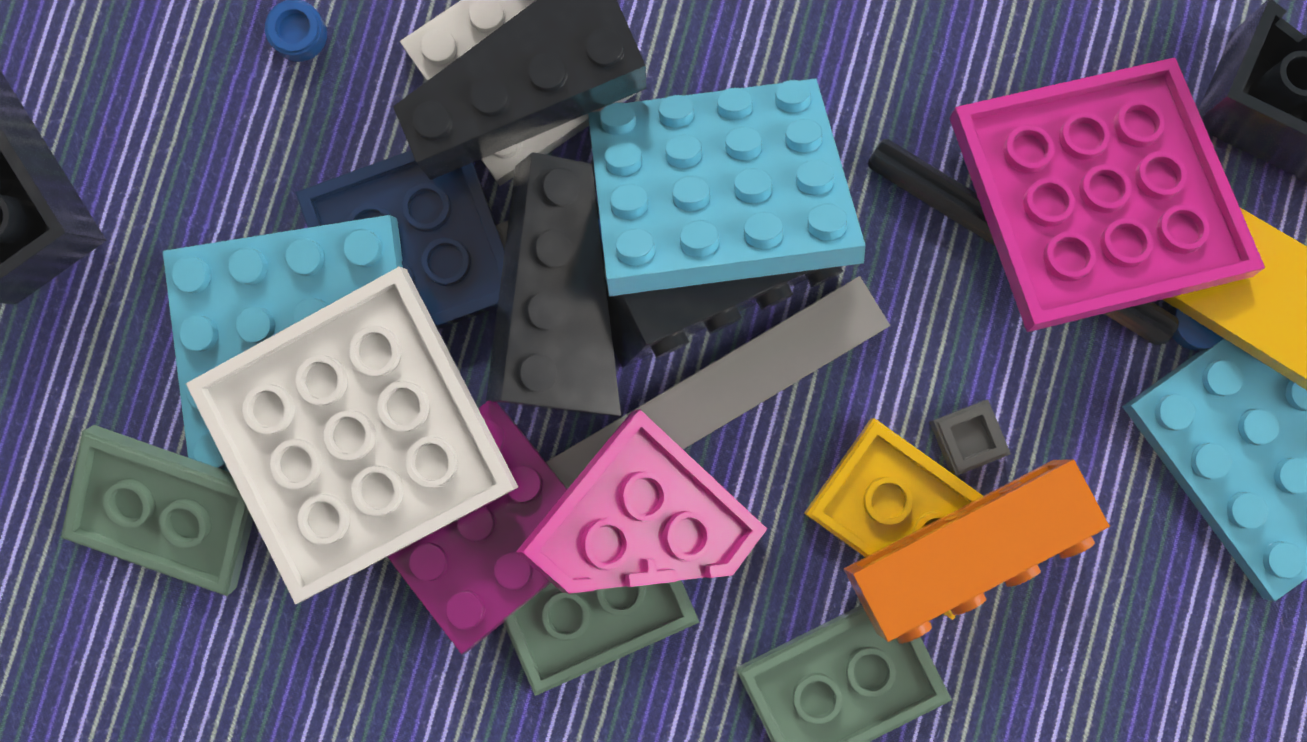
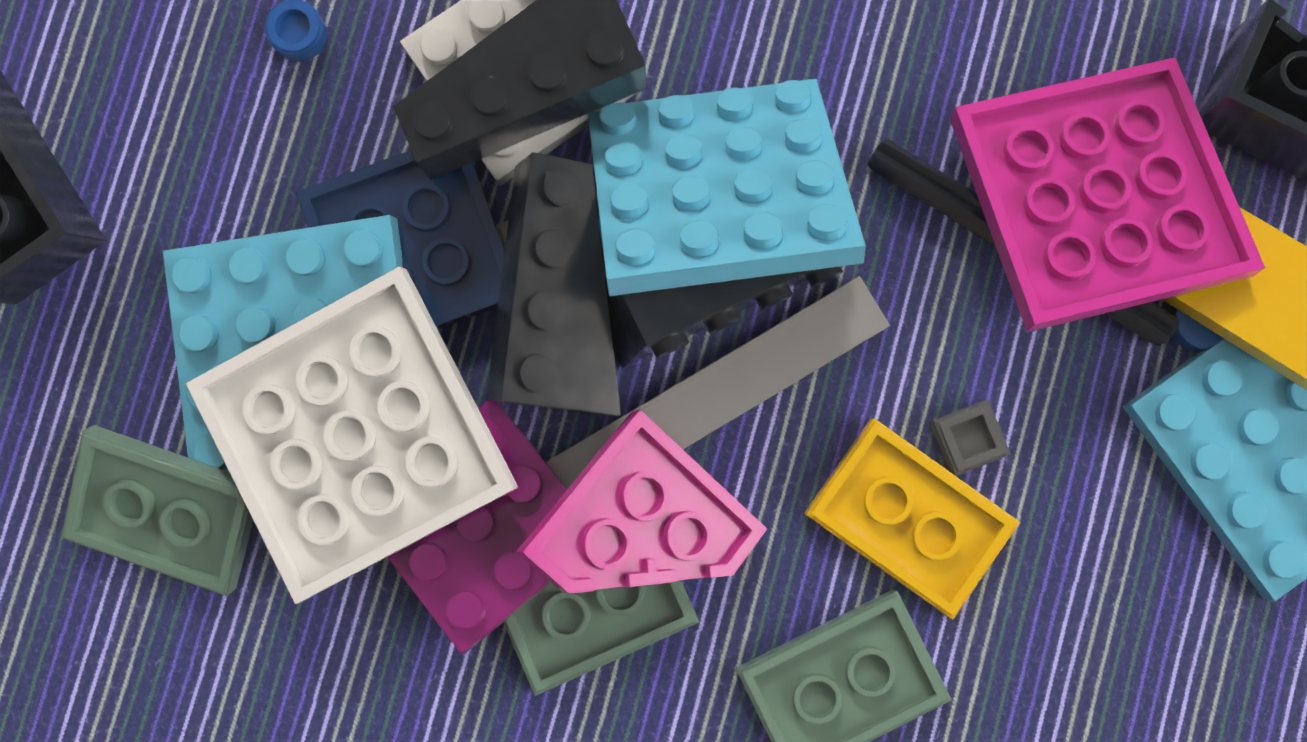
orange brick [844,459,1110,644] -> none

